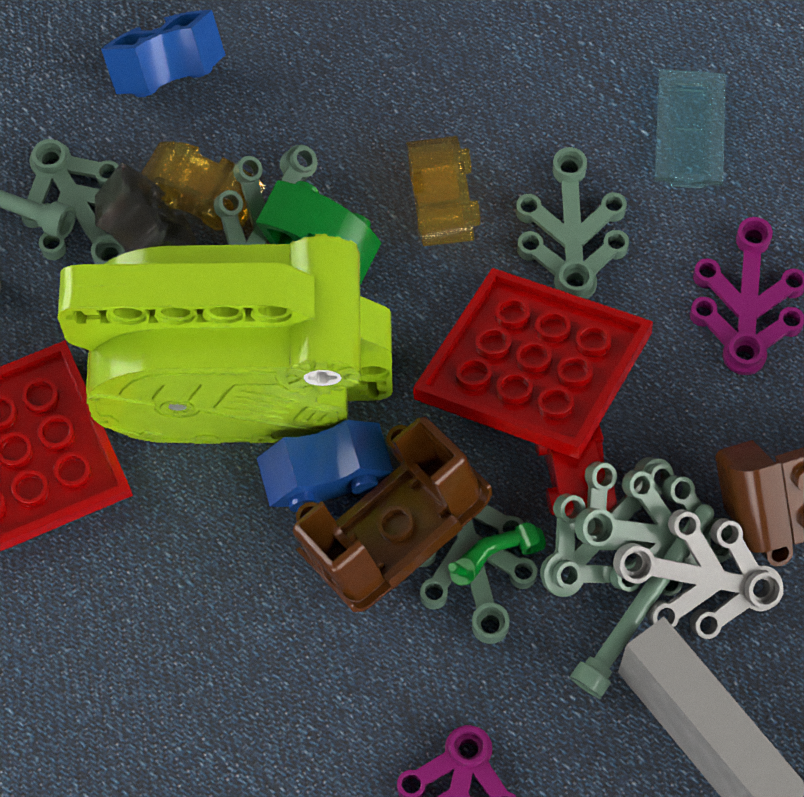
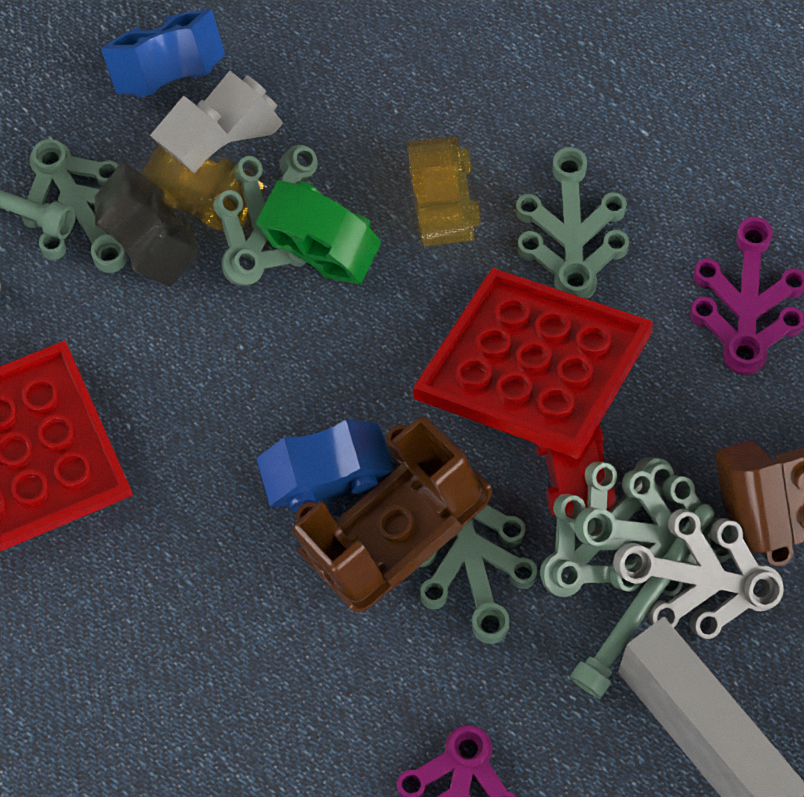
lime piece [58,234,393,444] -> none
green piece [448,523,546,586] -> none
clear light blue piece [654,69,726,188] -> none
none -> light grey arch [150,71,283,174]

